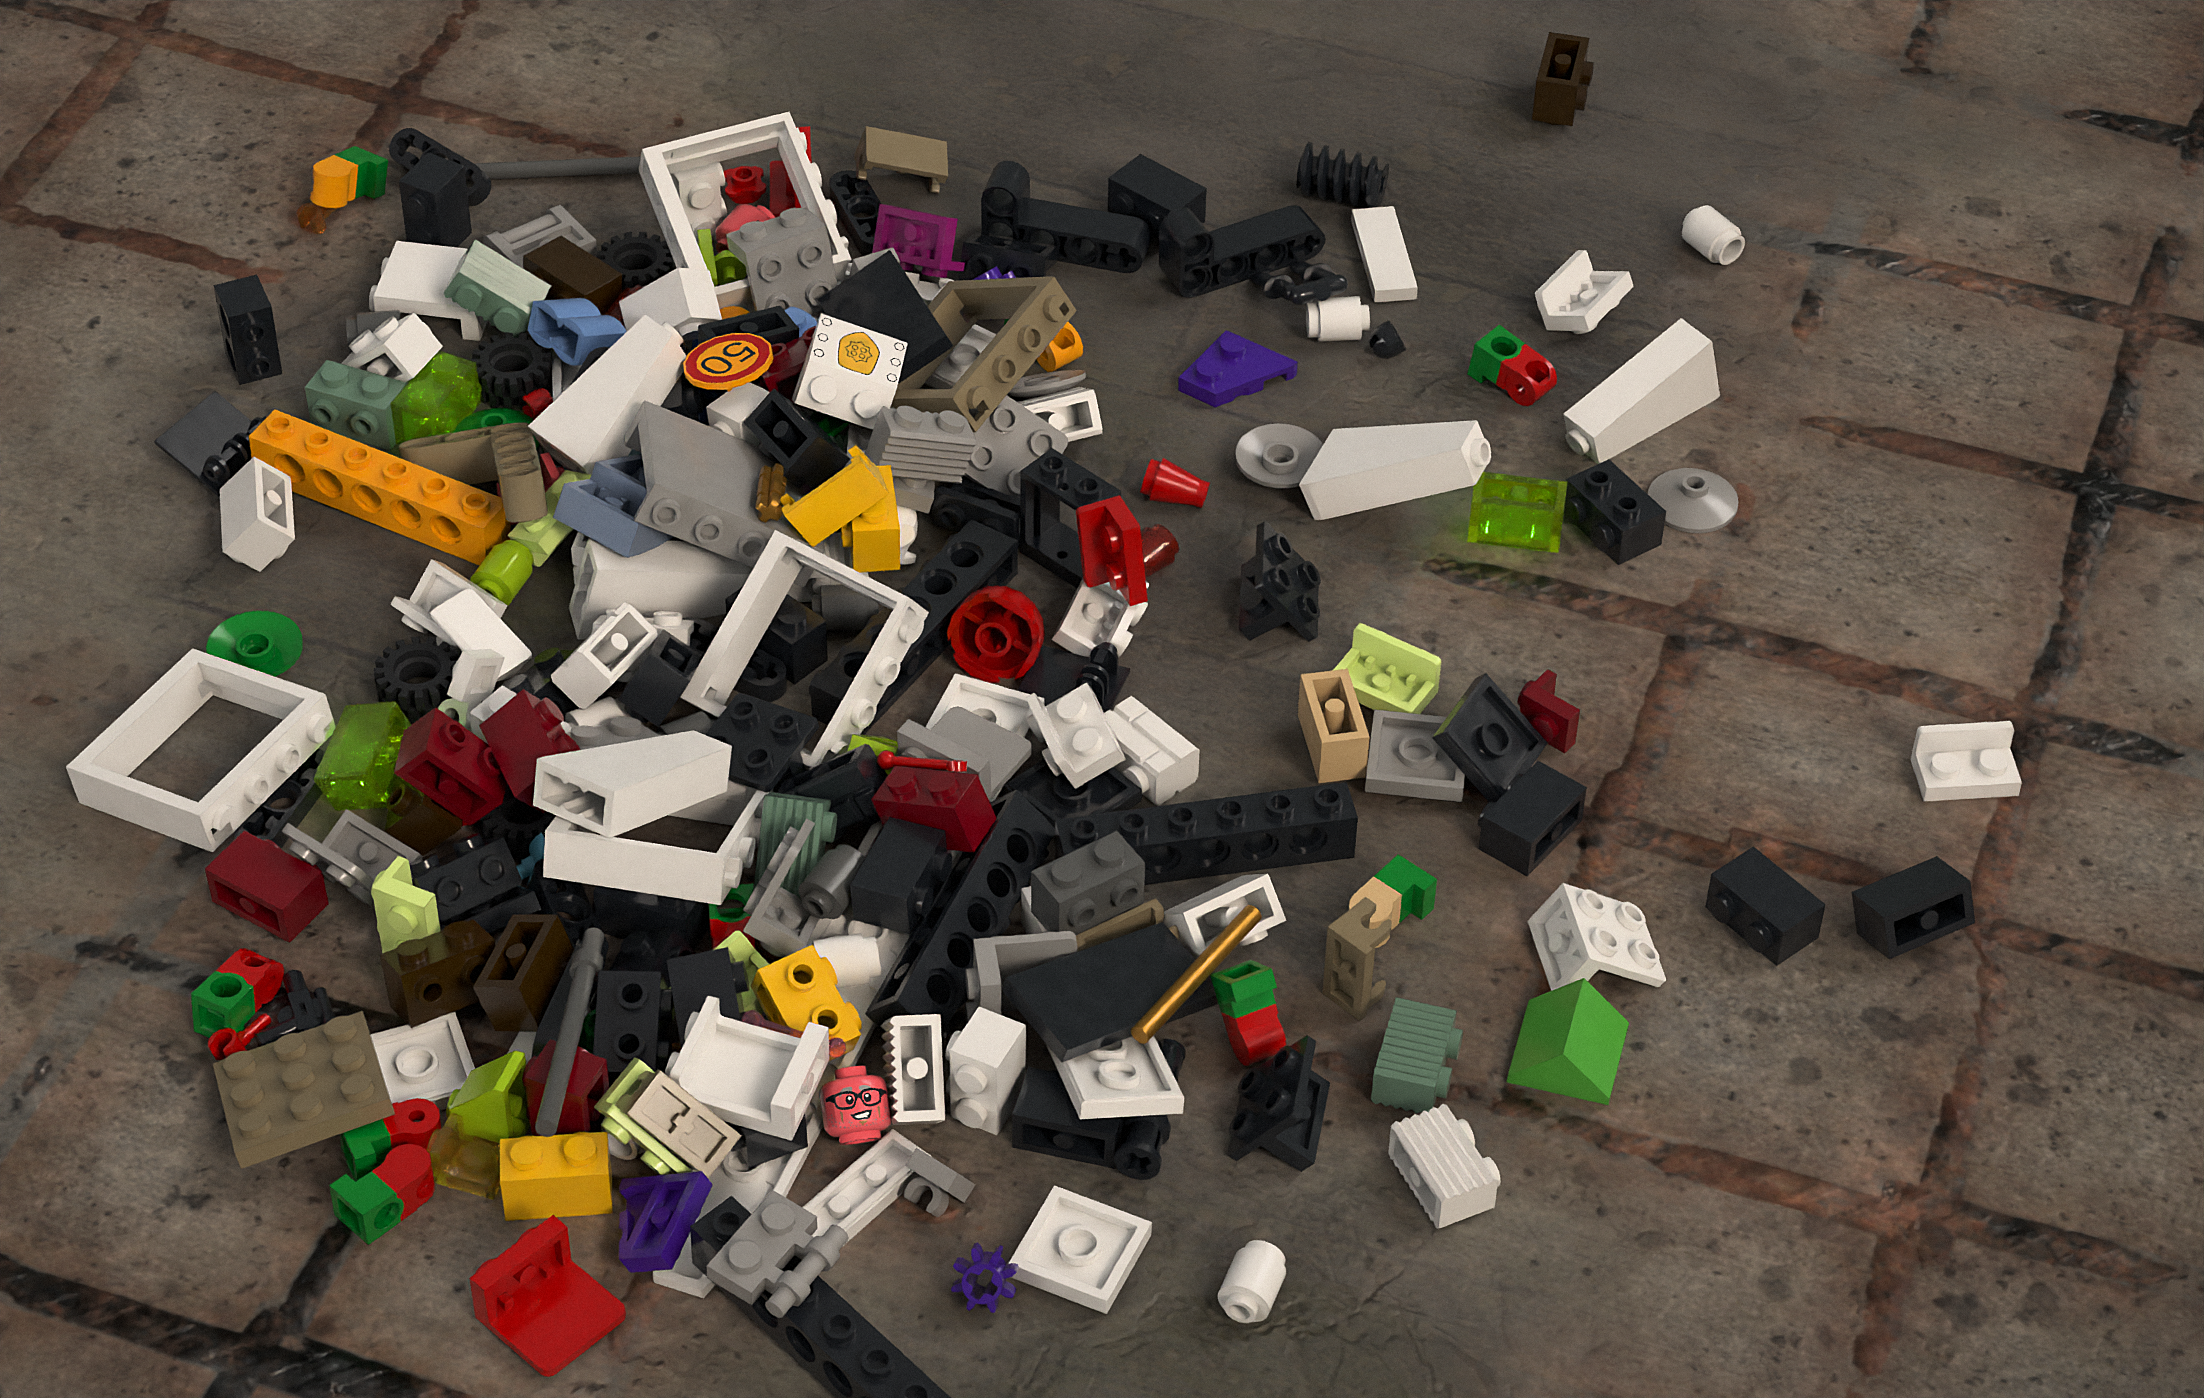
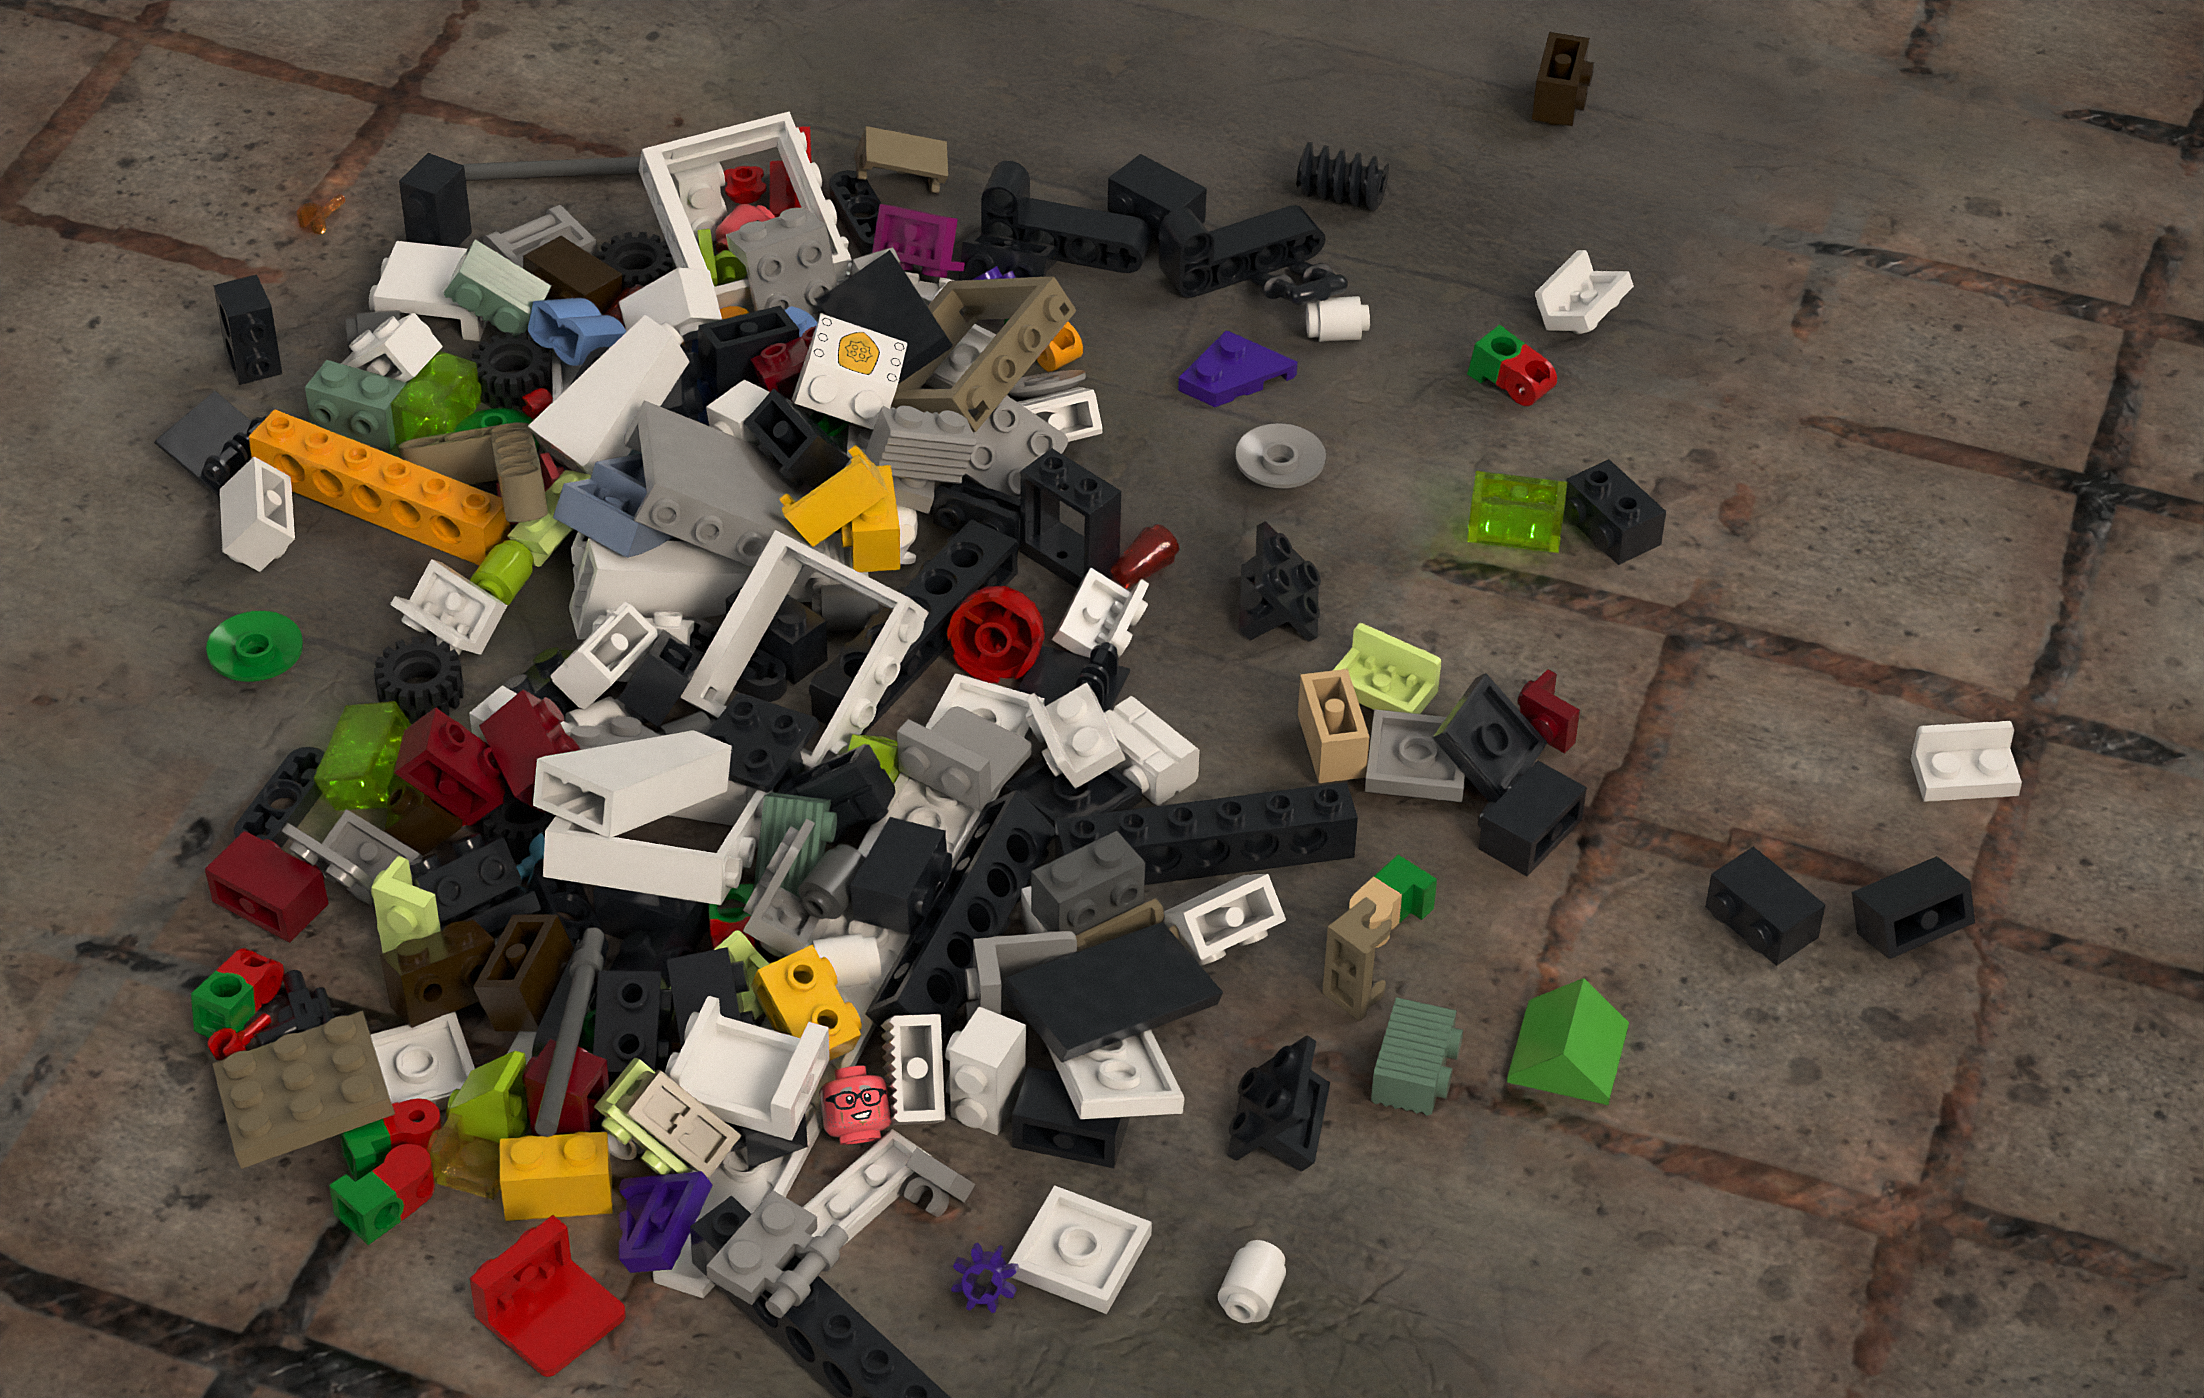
white window [66,648,336,852] -> none
leg [310,146,388,208] -> none
black beam [389,128,491,206] -> none
white slope [430,589,532,681] -> none
white plate [438,649,505,732] -> none
piece [683,333,773,392] -> none
clear pink hinge [741,1010,846,1058] -> none
pearl gold axle [755,463,787,523] -> none
dark red brick [871,766,997,853] -> none
red hinge [877,750,967,772] -> none
red bracket [1076,495,1148,606] -> none
black pin [1114,1039,1186,1180] -> none
pearl gold bar [1131,905,1262,1044] -> none
red cone [1140,458,1210,508] -> none
leg [1210,960,1286,1066] -> none
white slope [1299,420,1491,520] -> none
white tile [1351,206,1418,302] -> none
black hinge [1369,320,1406,359] -> none
white brick [1388,1104,1501,1229] -> none
white bracket [1527,883,1666,991] -> none
white slope [1563,318,1720,464] -> none
light grey dish [1648,468,1738,533] -> none
white brick [1682,205,1745,265] -> none

